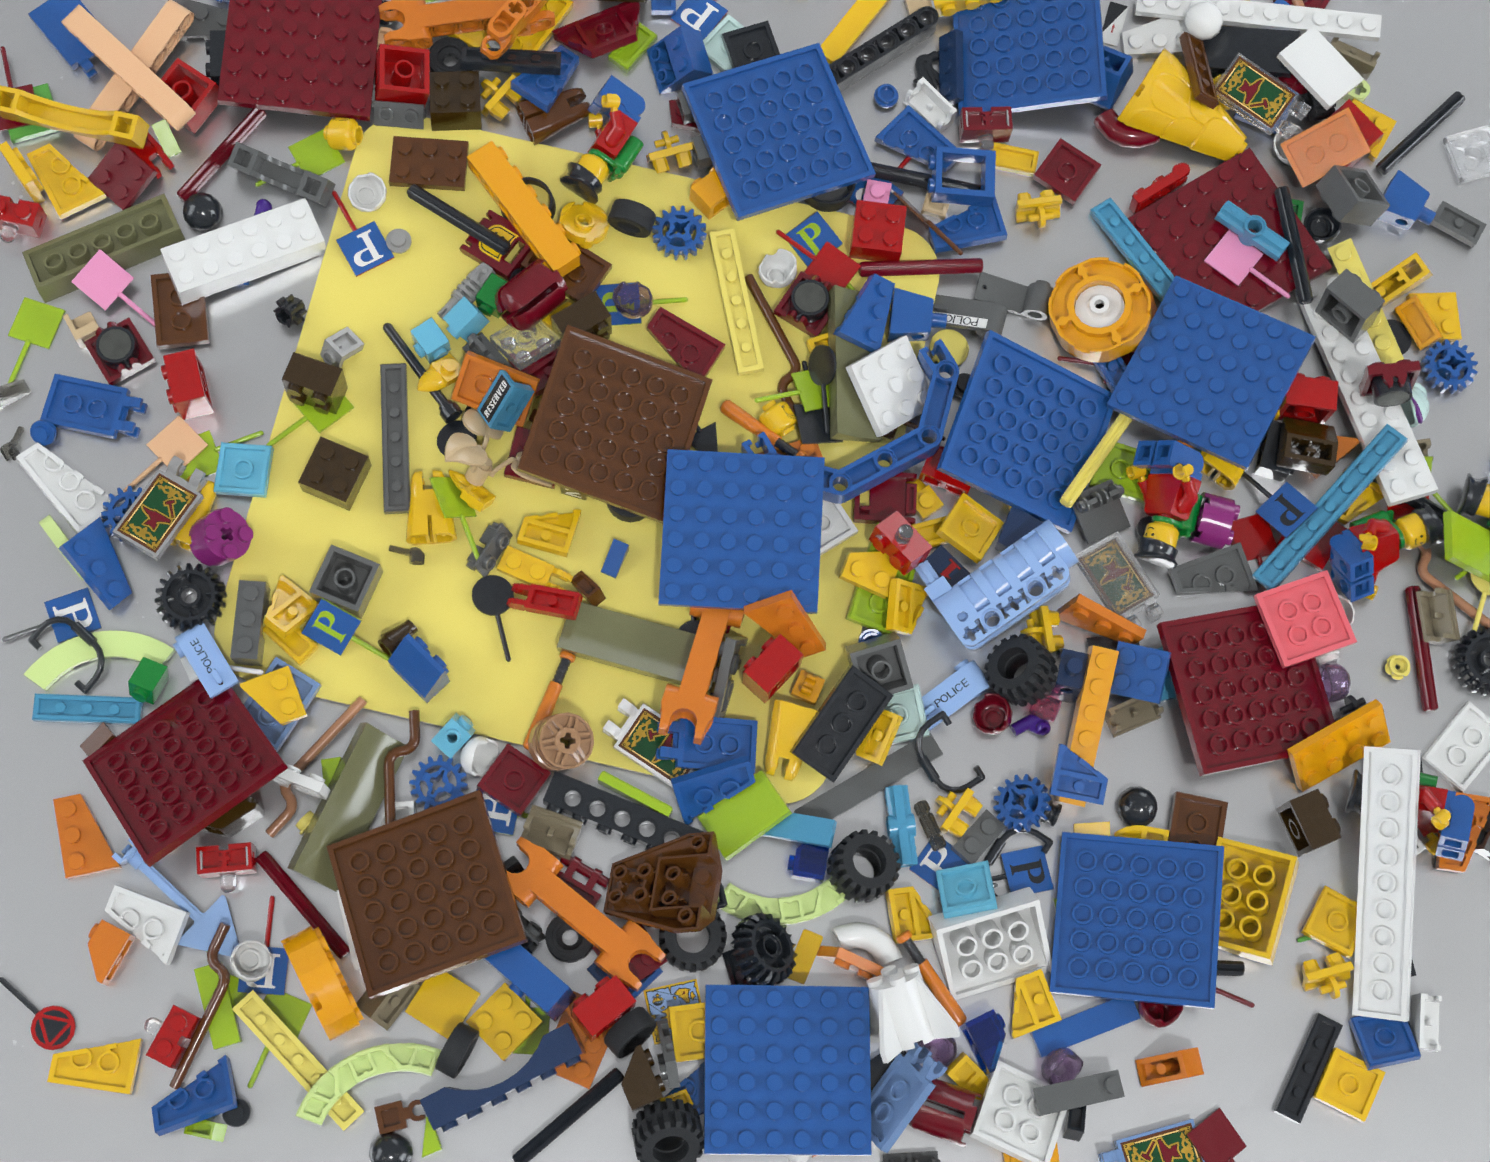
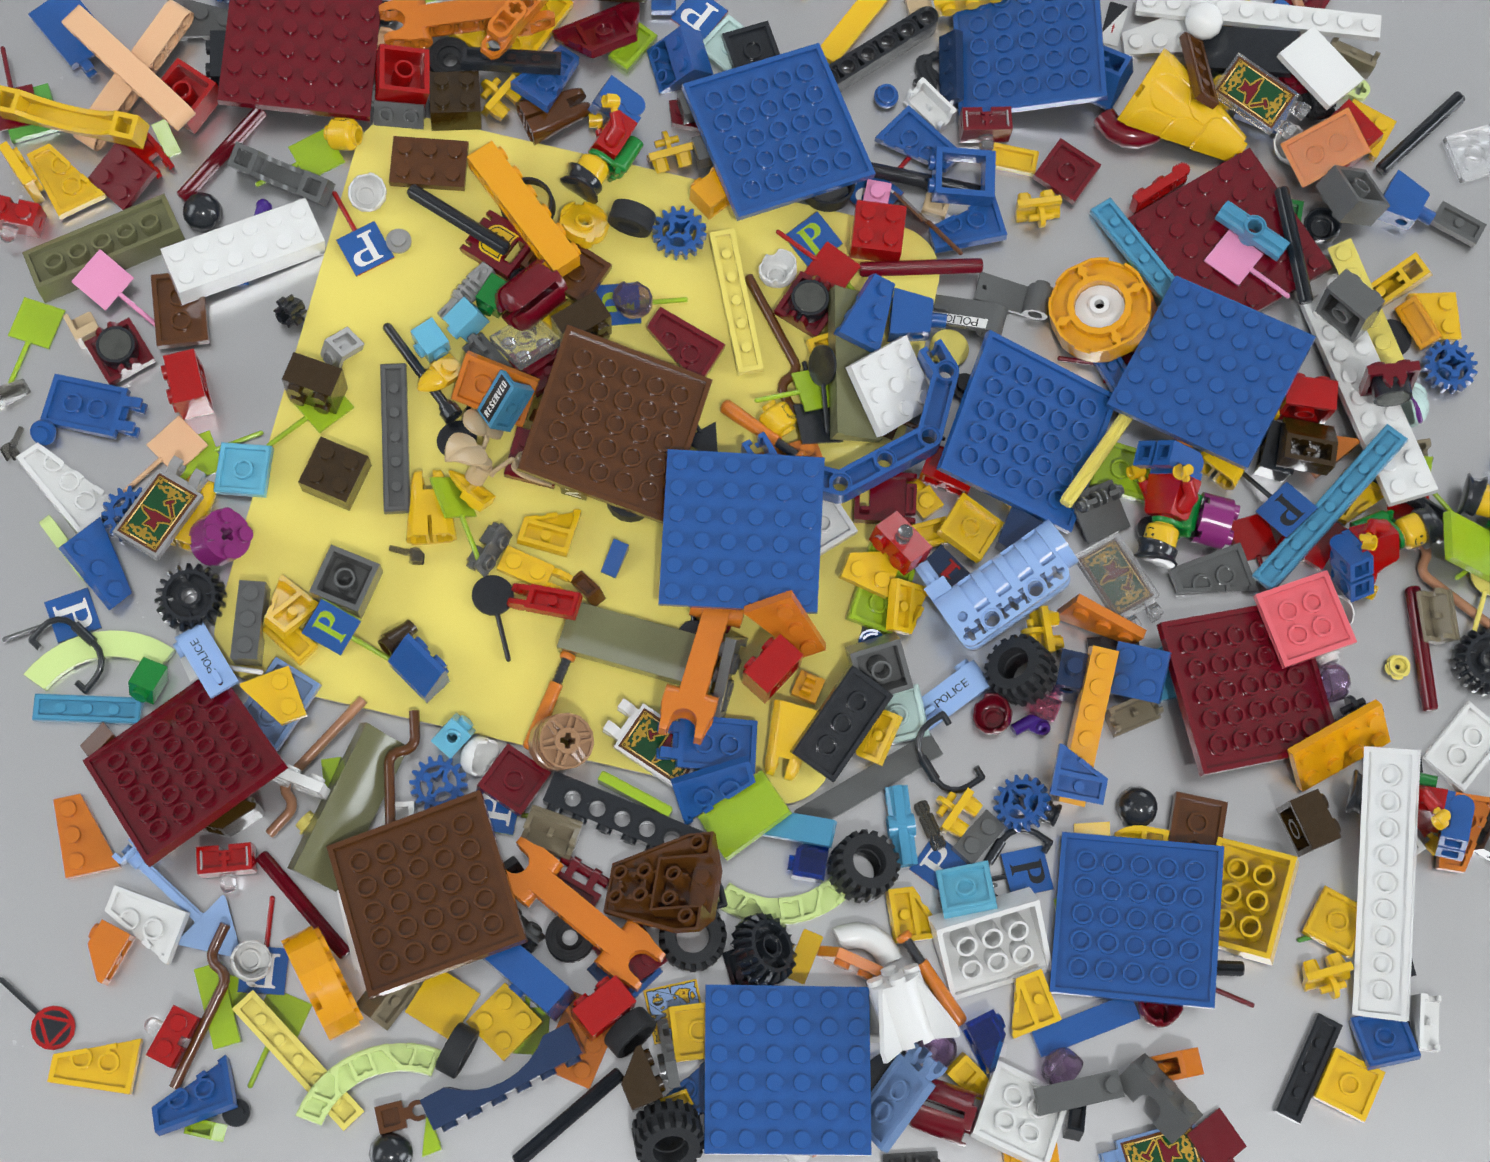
none -> dark grey arch [1120,1053,1203,1144]

